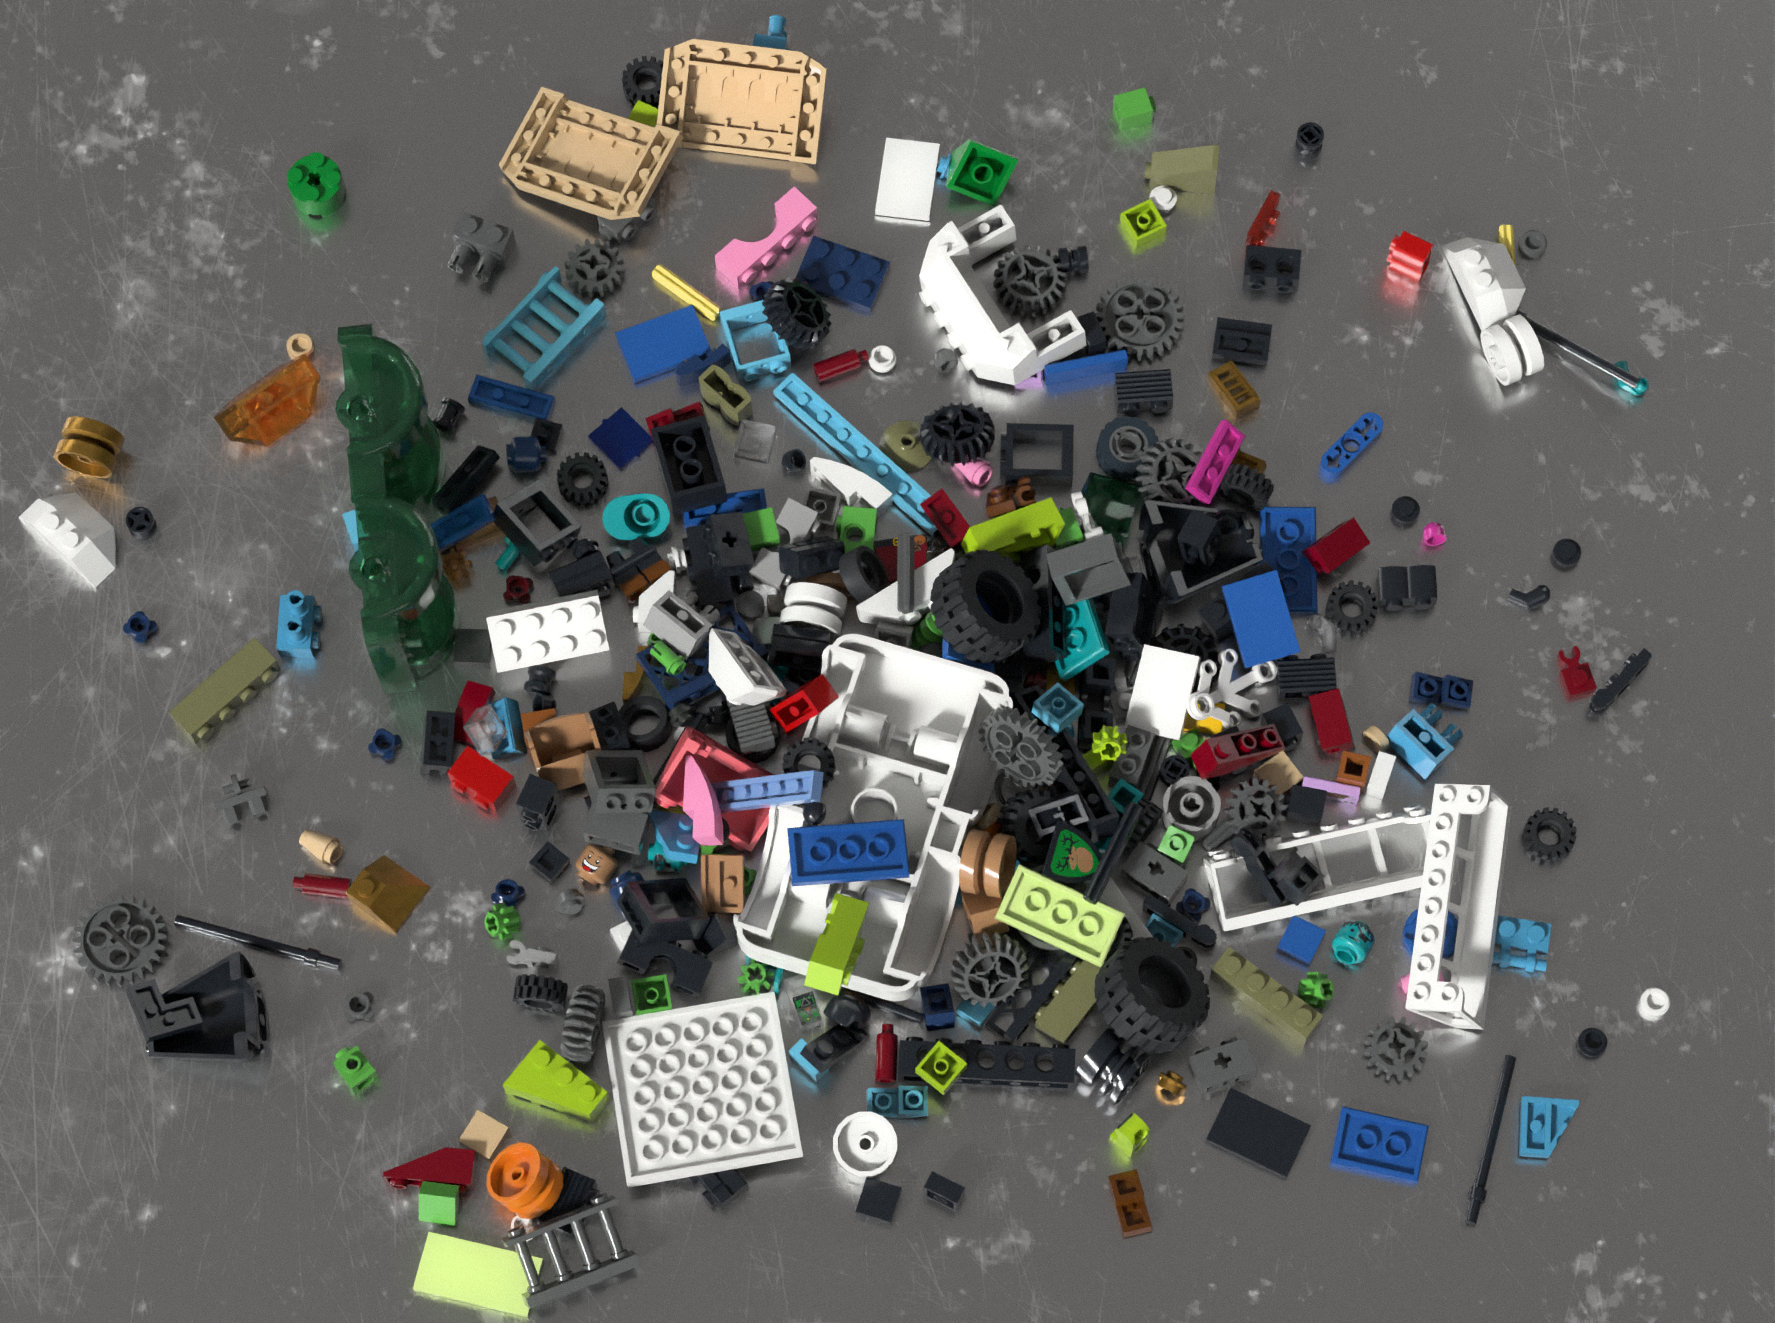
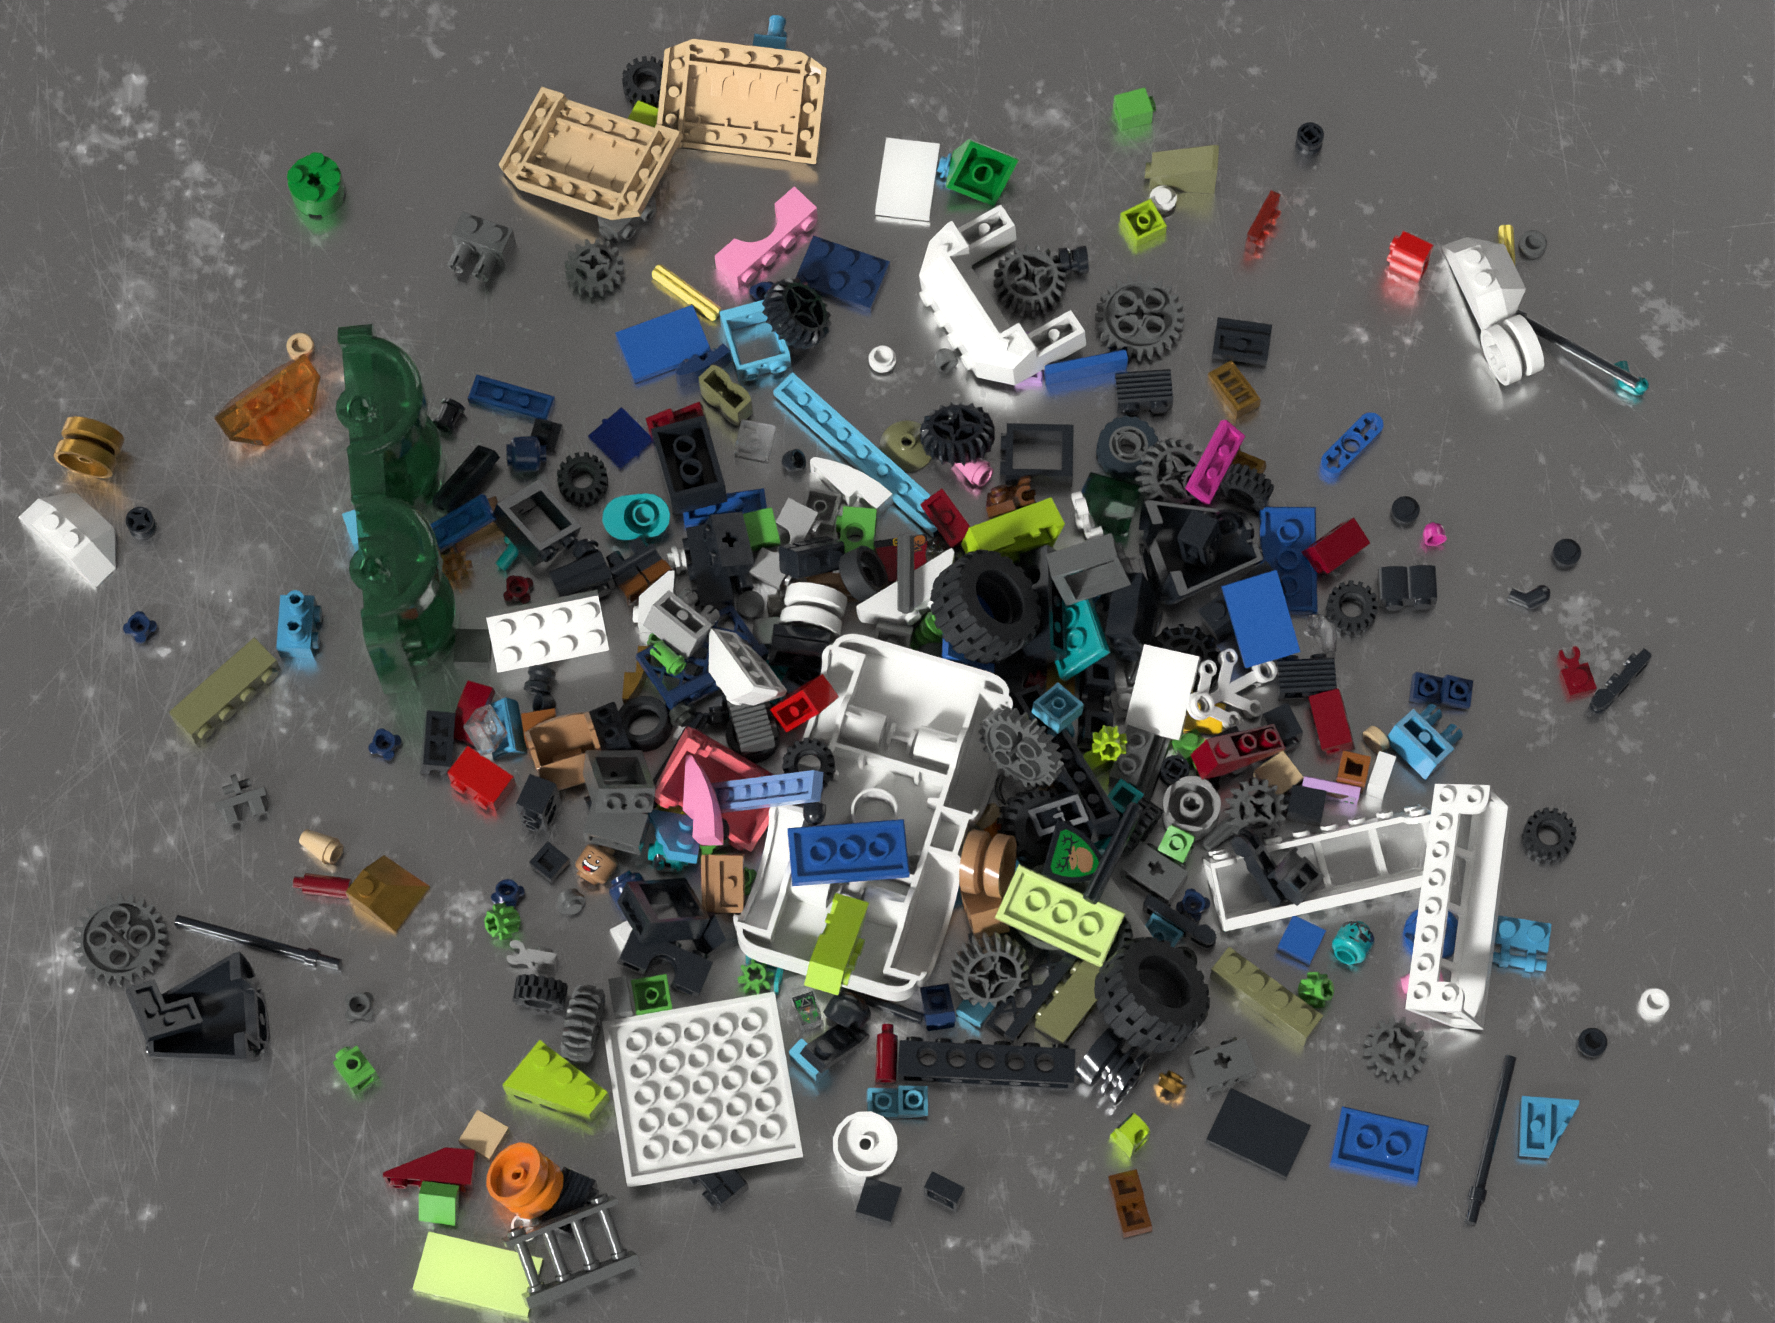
medium azure fence [482,266,607,391] -> none
dark red cylinder [813,349,869,382] -> none
lime piece [915,1041,967,1095] -> none
bright green brick [1053,507,1083,551] -> none
black piece [1078,311,1106,356] -> none
black brick [1242,245,1302,293] -> none

